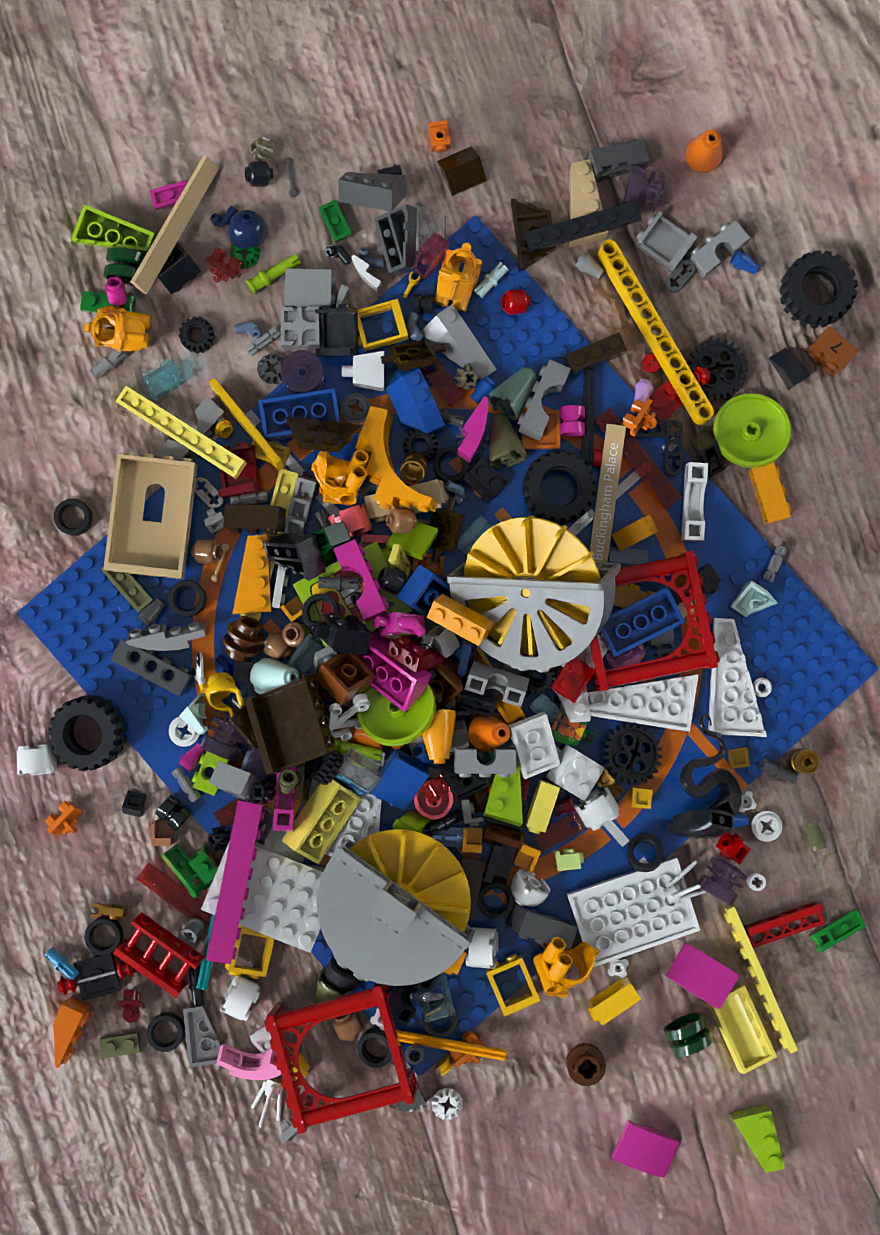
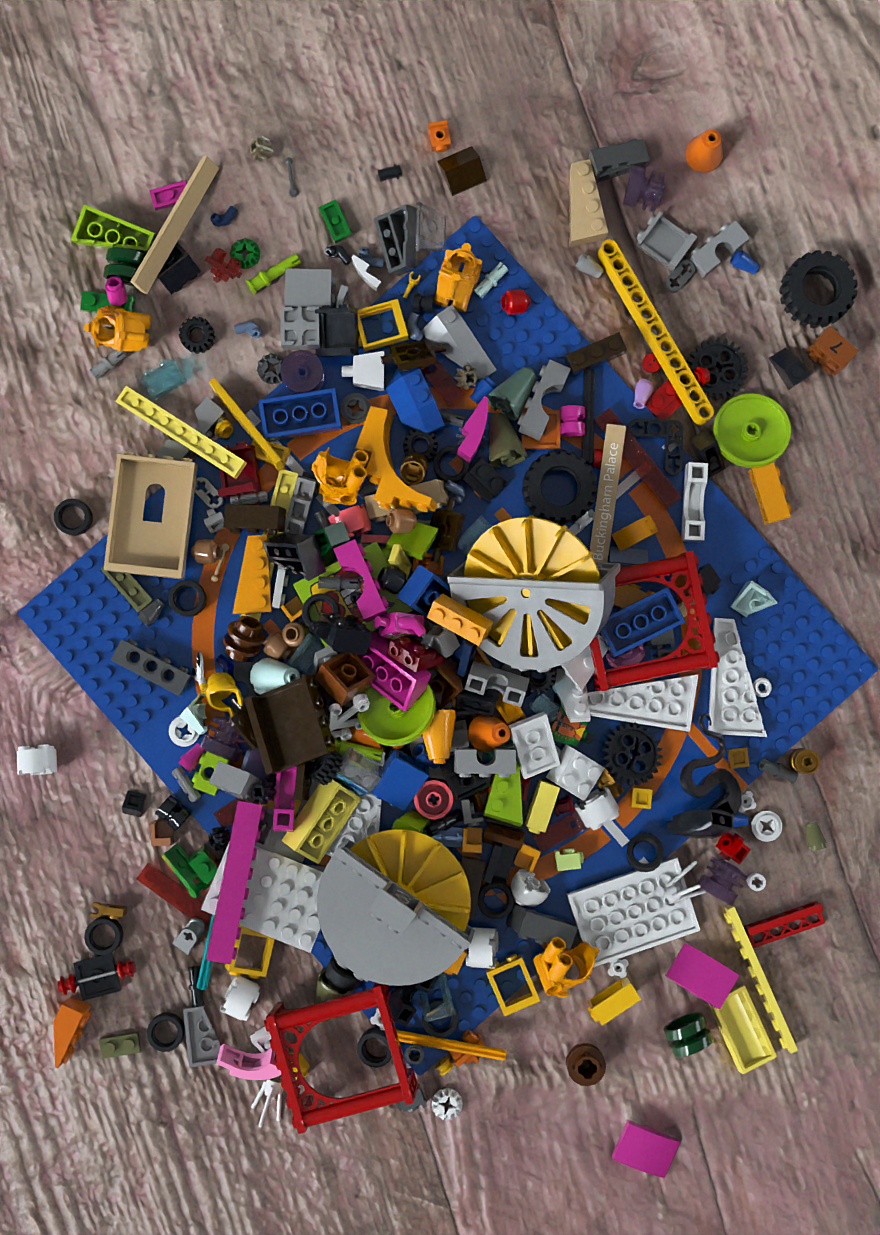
orange hips [45,801,83,836] -> none
dark azure axle [45,947,79,980] -> none
black tyre [48,695,127,771] -> none
red fence [113,912,204,998] -> none
dark red hips [118,989,145,1023] -> none
light grey slope [126,622,207,651] -> none
dark blue cylinder [228,210,266,249] -> none
black head [245,161,273,187] -> none
light grey axle [246,327,281,356] -> none
olive cone [278,770,298,794] -> none
light grey tile [279,1119,299,1143] -> none
dark brown wing [286,417,361,453] -> none
medium nougat head [333,1013,361,1041] -> none
dark grey wedge [338,172,406,211] -> none
clear piece [410,992,443,1002] -> none
clear pink brick [412,233,449,279] -> none
clear red slope [421,774,451,803] -> none
dark brown wing [511,198,555,271] -> none
black plate [525,200,642,253] -> none
red plate [550,657,595,703] -> none
orange hips [622,398,657,437] -> none
lime wedge [729,1104,785,1173] -> none
light grey axle [763,545,787,582] -> none
green plate [809,908,866,953] -> none

